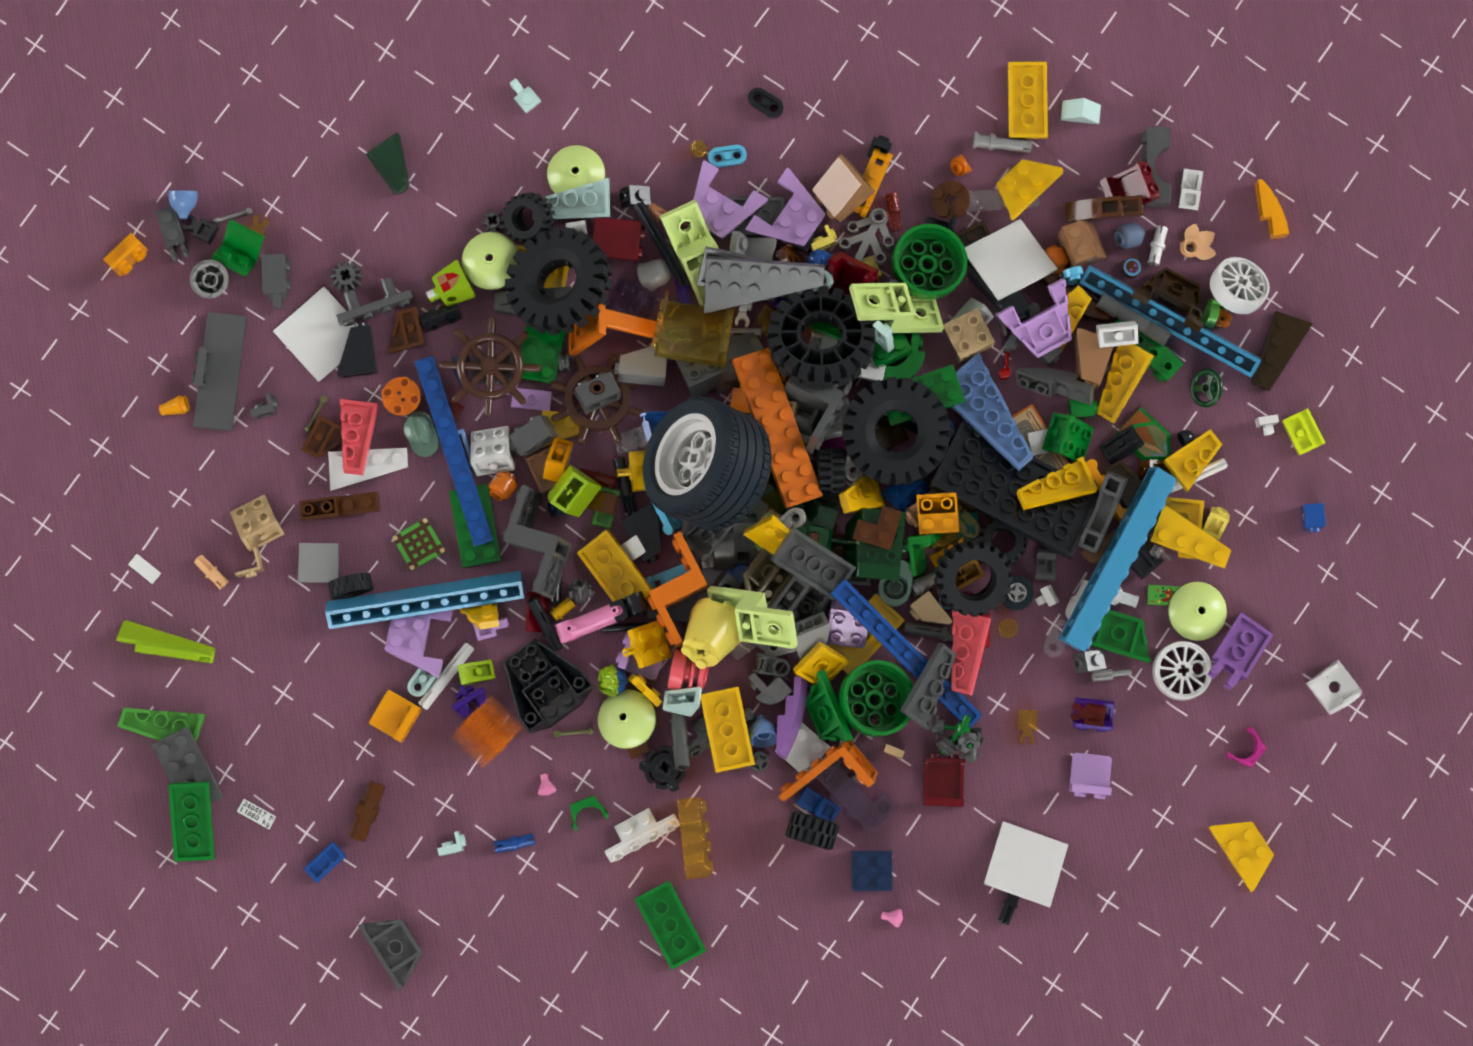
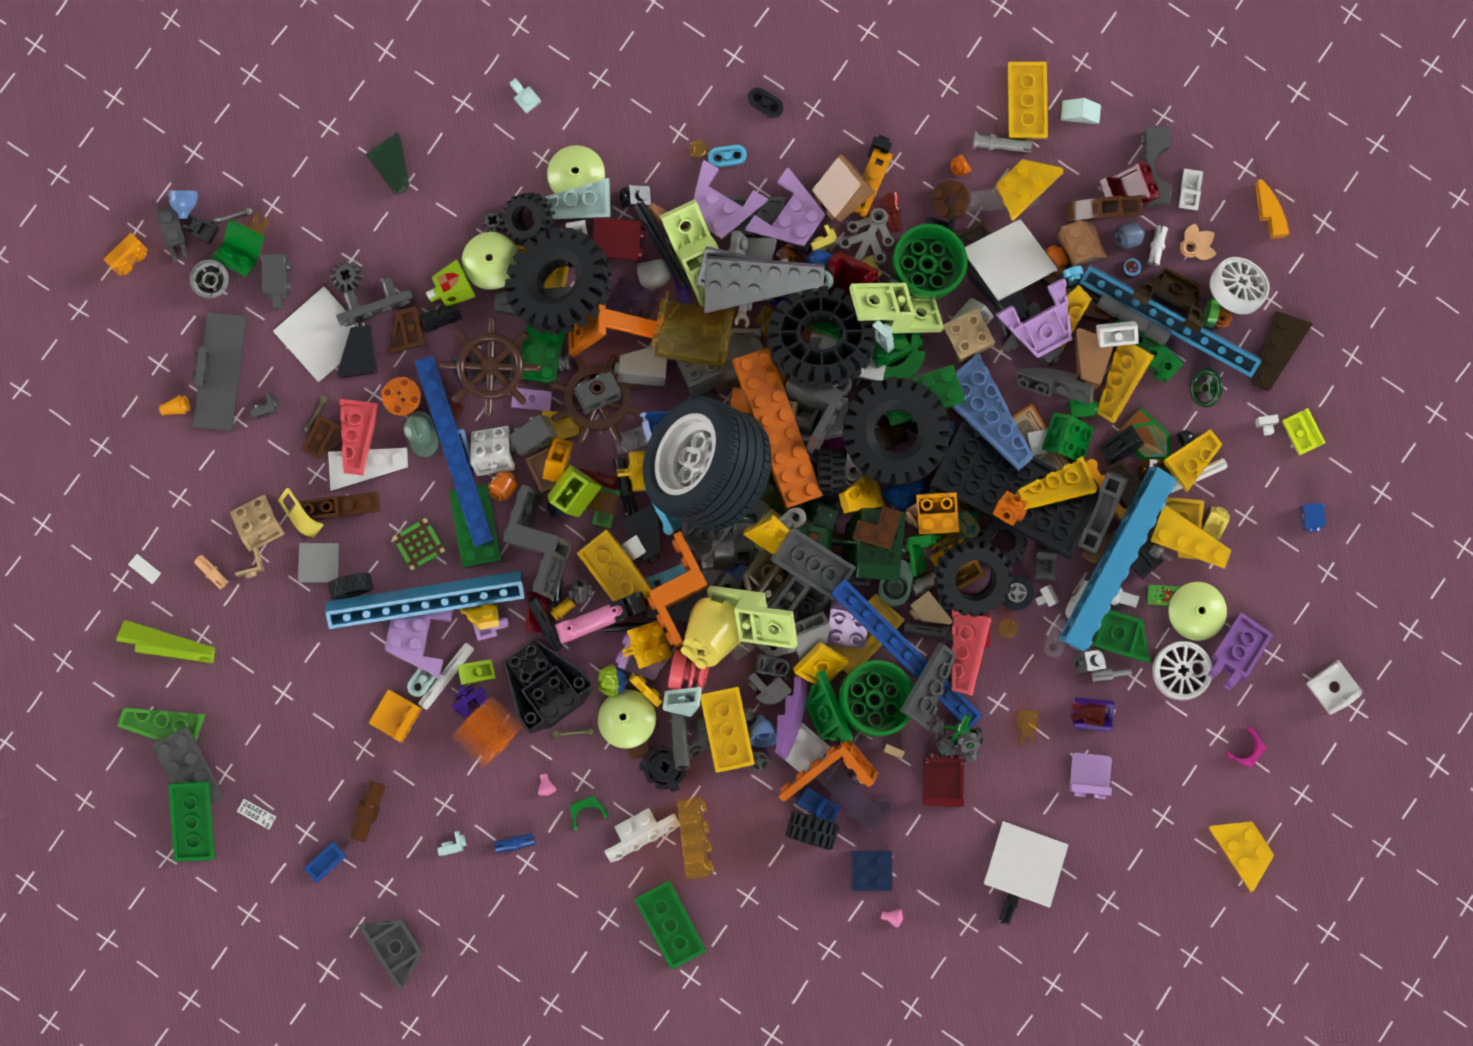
red hand [998,353,1010,380] -> none
none -> light yellow piece [278,488,323,538]
none -> orange brick [993,491,1028,526]

